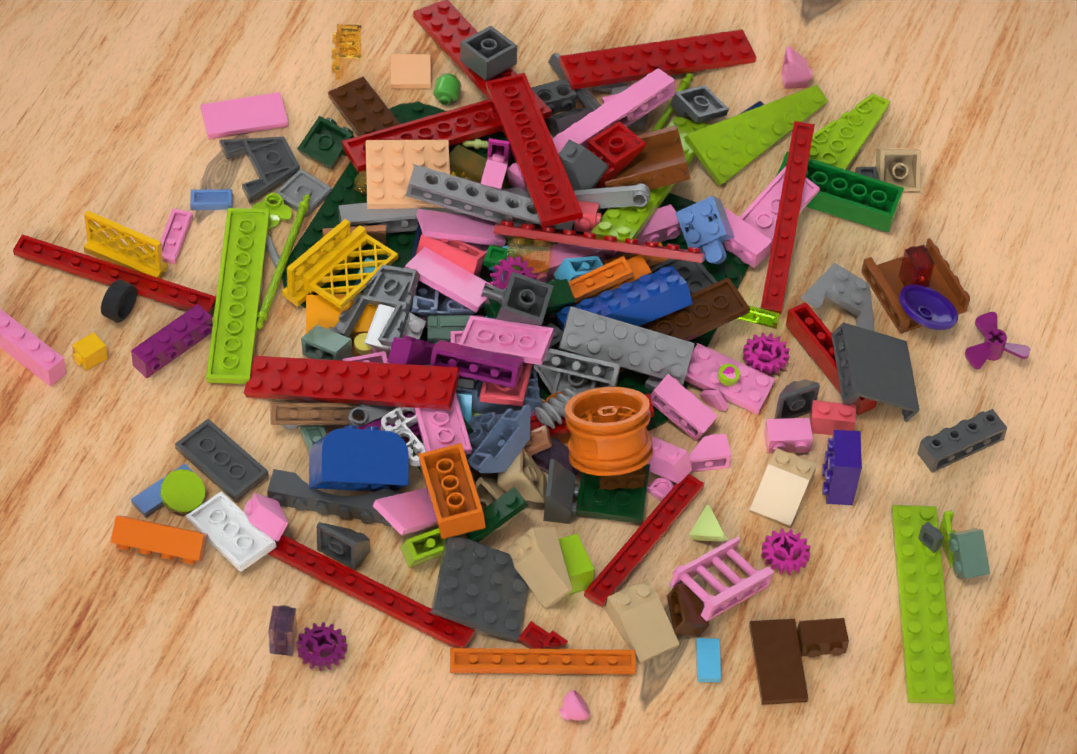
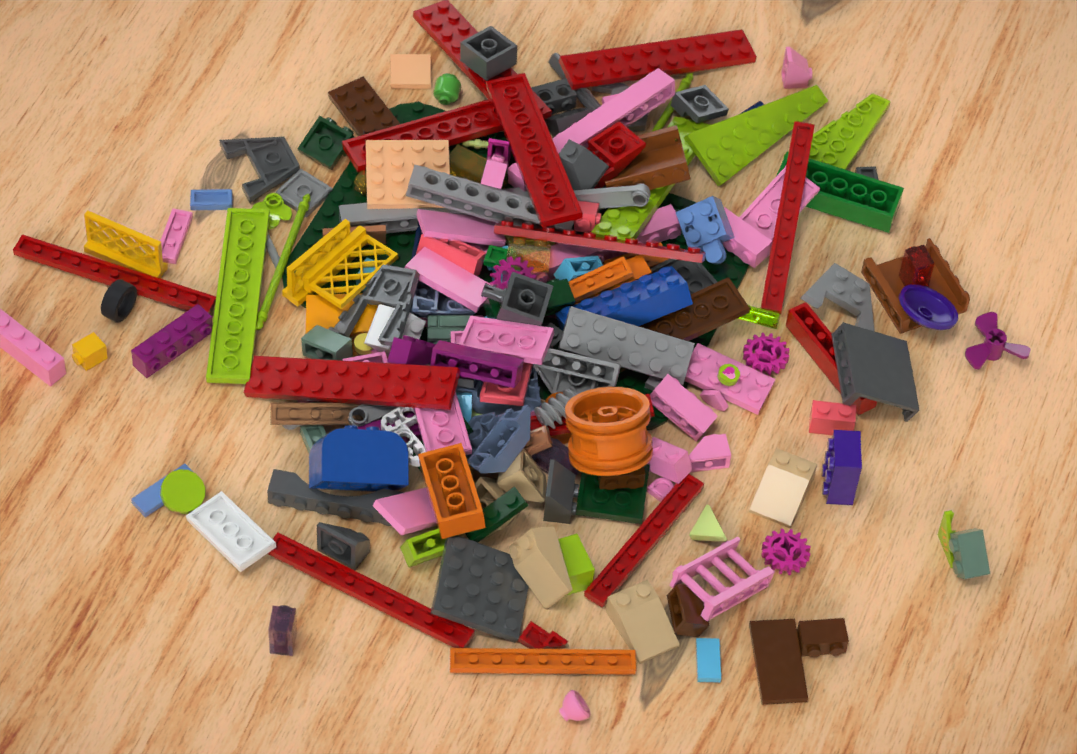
orange brick [110,515,208,564] -> none
dark grey plate [175,419,268,502] -> none
bright pink tile [200,92,288,139] -> none
bright pink slope [244,493,288,541] -> none
magenta gear [297,622,347,671] -> none
clear yellow bracket [331,24,361,80] -> none
bright pink brick [764,418,813,453] -> none
dark grey slope [774,379,820,419] -> none
tan slope [876,149,921,191] -> none
lime plate [891,505,955,704] -> none
dark grey brick [917,409,1007,473] -> none
dark grey plate [918,522,944,553] -> none

